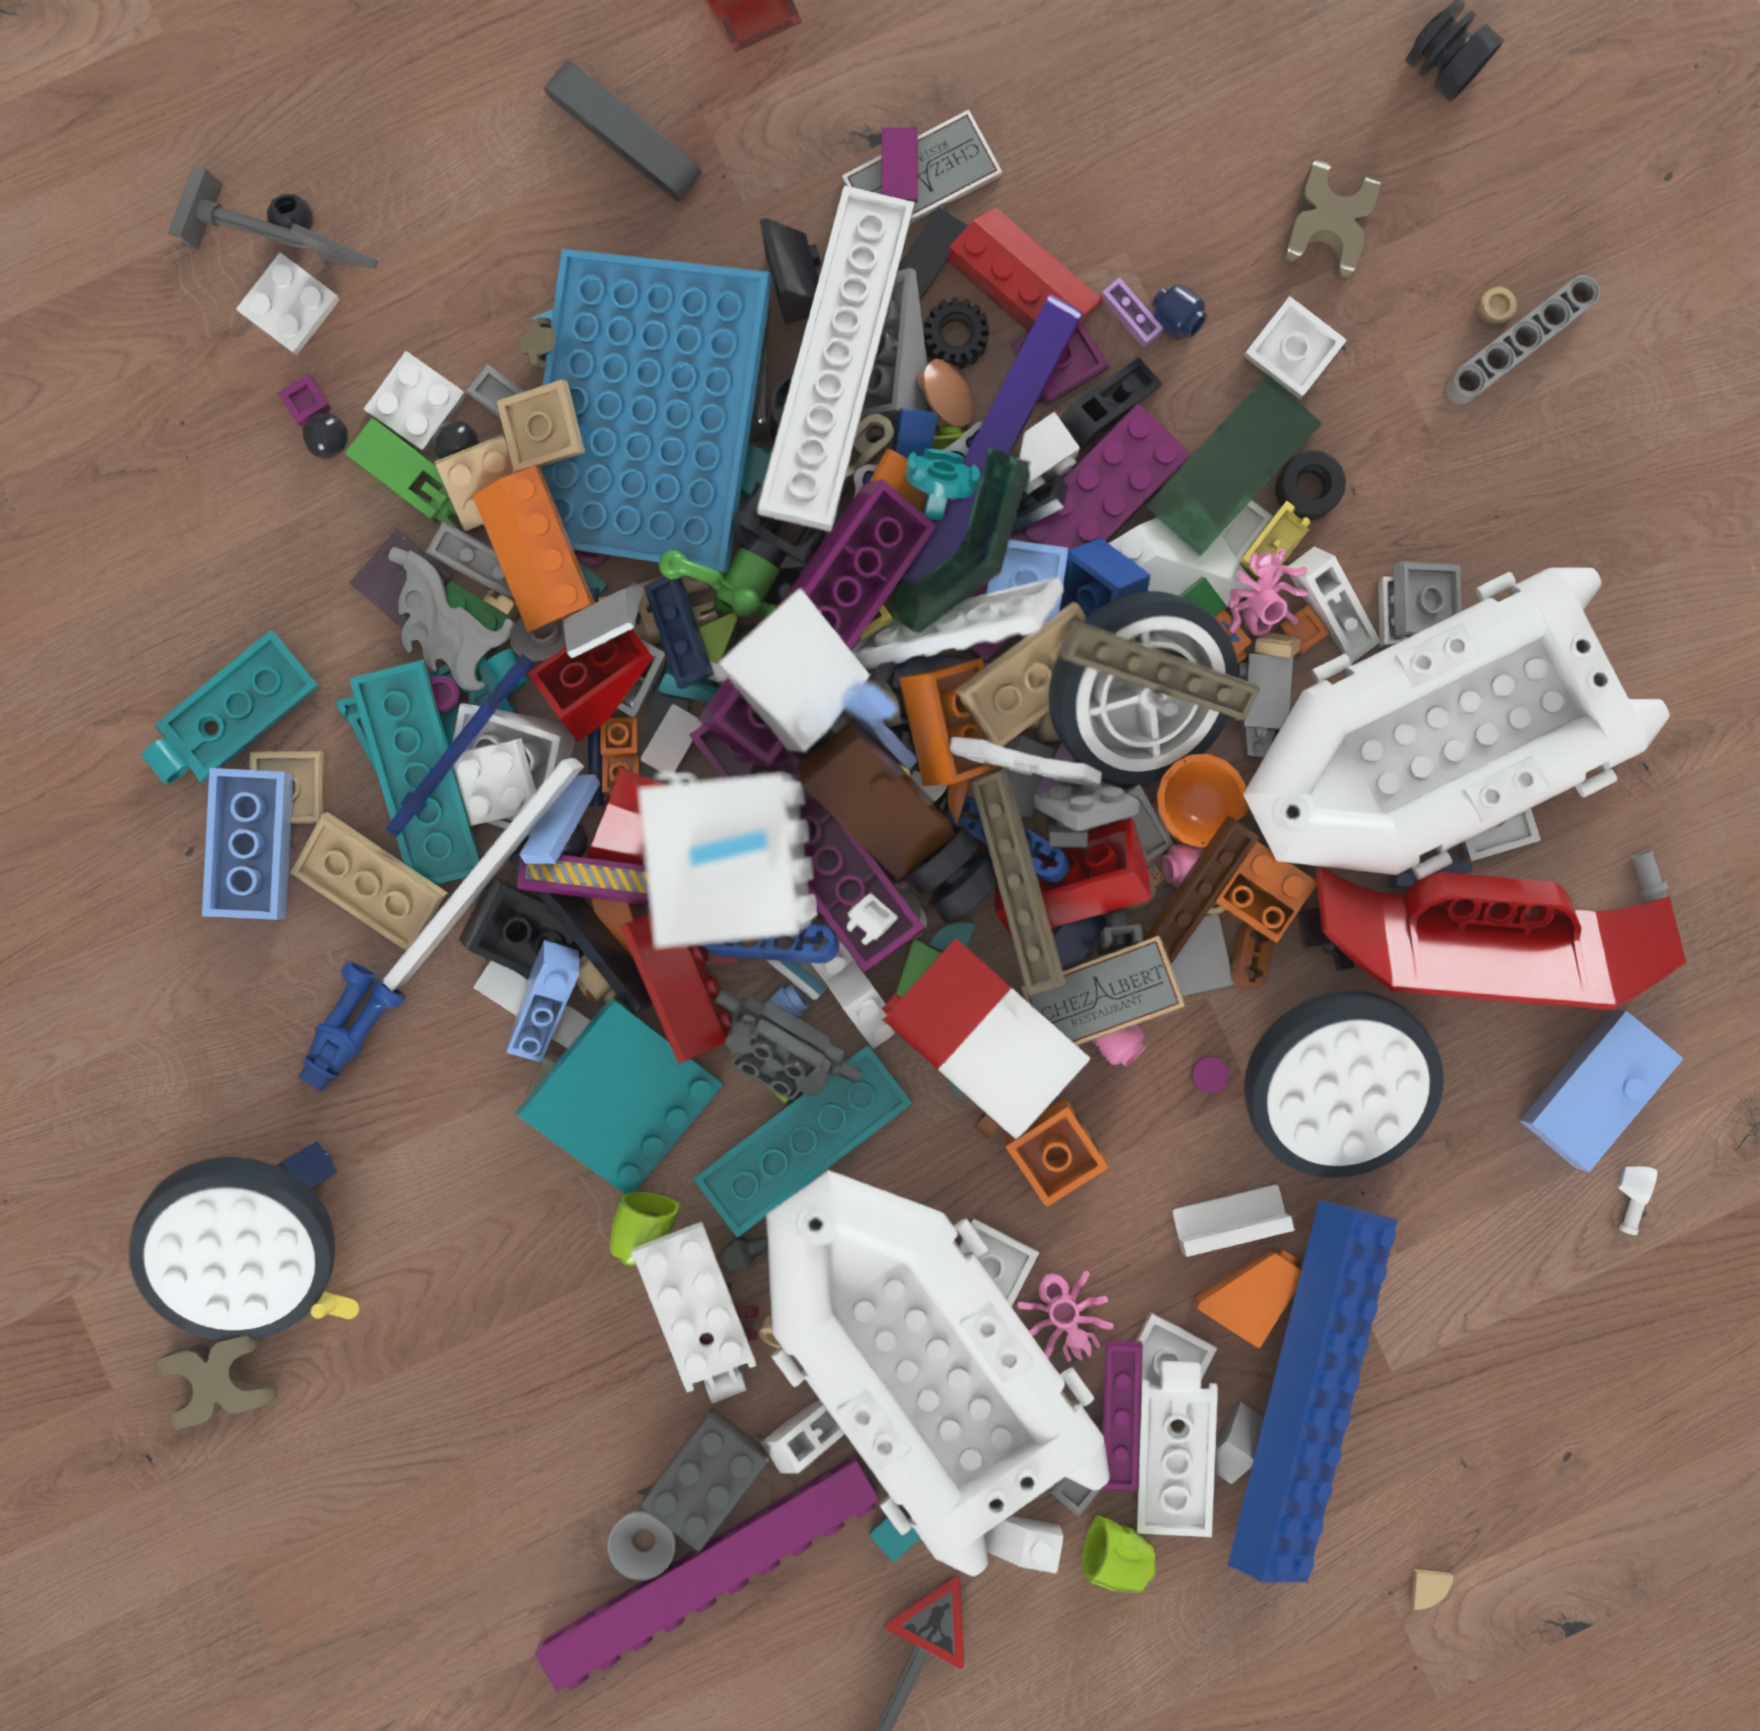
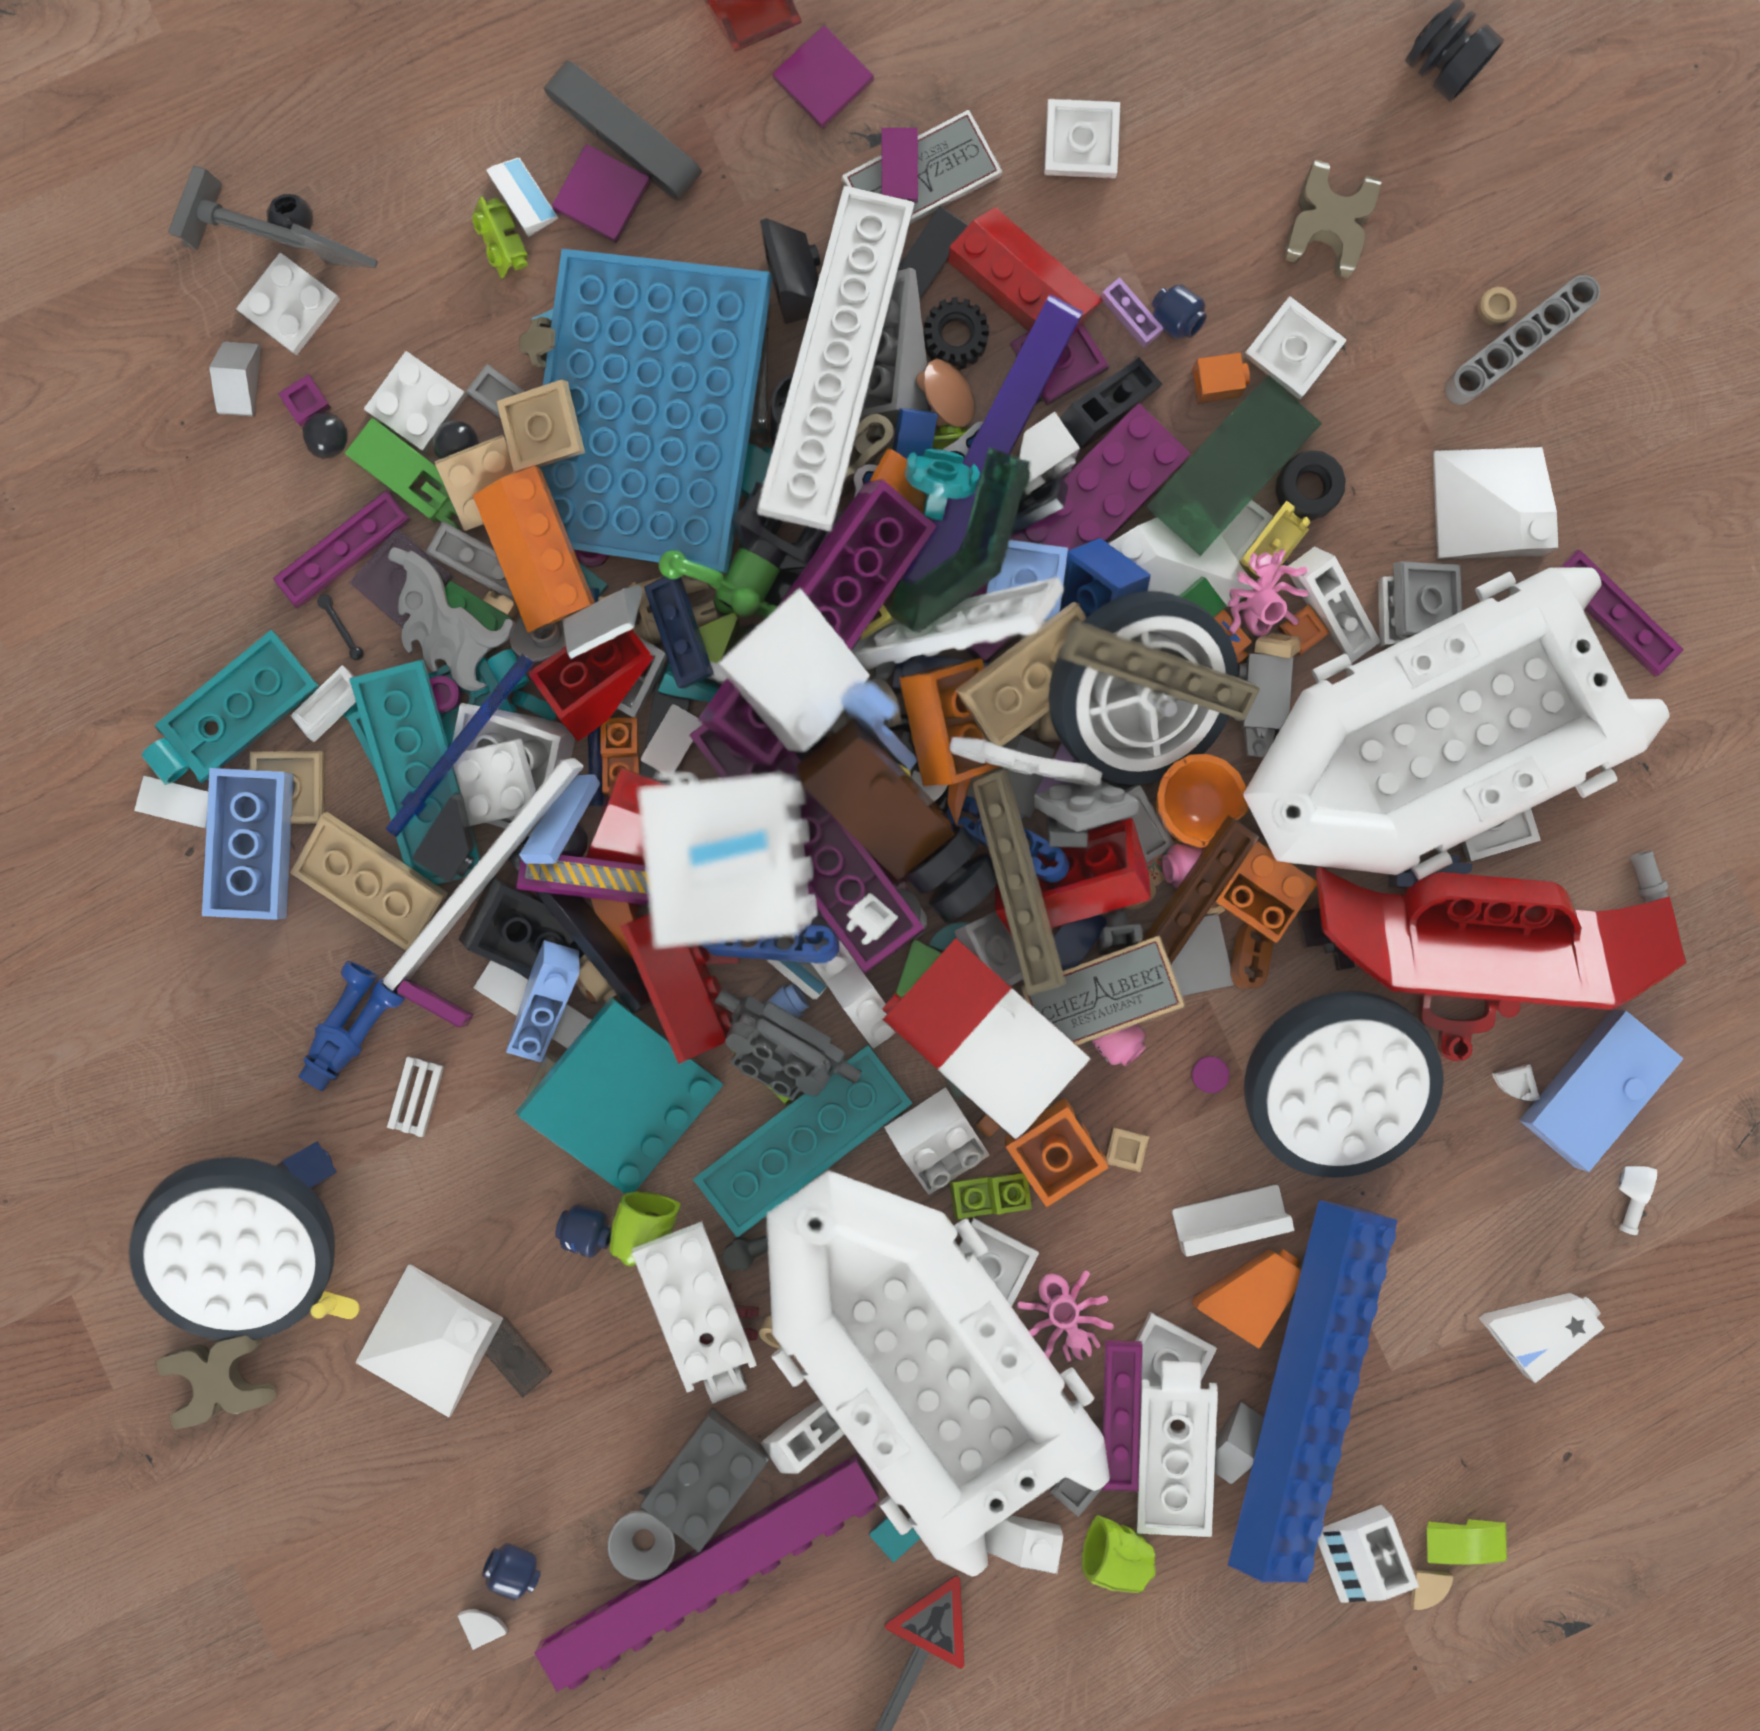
none -> white tile [134,775,208,829]
none -> light grey slope [209,341,261,417]
none -> magenta tile [272,490,411,609]
none -> white tile [290,665,356,742]
none -> black hinge [317,594,364,660]
none -> white slope [355,1264,504,1417]
none -> white tile [387,1056,445,1137]
none -> magenta tile [397,979,473,1028]
none -> black slope [411,792,475,882]
none -> white tile [458,1609,508,1650]
none -> lime hinge [472,196,528,279]
none -> dark blue head [482,1543,540,1600]
none -> clear smoke plate [485,1316,552,1398]
none -> white slope [486,157,558,237]
none -> teal tile [511,690,556,721]
none -> magenta tile [552,144,650,243]
none -> dark blue head [555,1204,611,1258]
none -> magenta tile [772,25,874,129]
none -> white slope [884,1087,990,1195]
none -> lime slope [949,1172,1032,1219]
none -> light grey plate [954,911,1023,986]
none -> white plate [1044,99,1120,178]
none -> tan tile [1105,1127,1149,1172]
none -> orange brick [1192,352,1250,403]
none -> white slope [1317,1505,1419,1603]
none -> red piece [1418,994,1520,1061]
none -> lime slope [1427,1519,1507,1565]
none -> white slope [1433,447,1558,559]
none -> white slope [1479,1293,1605,1383]
none -> white tile [1492,1064,1540,1101]
none -> magenta tile [1559,549,1684,677]

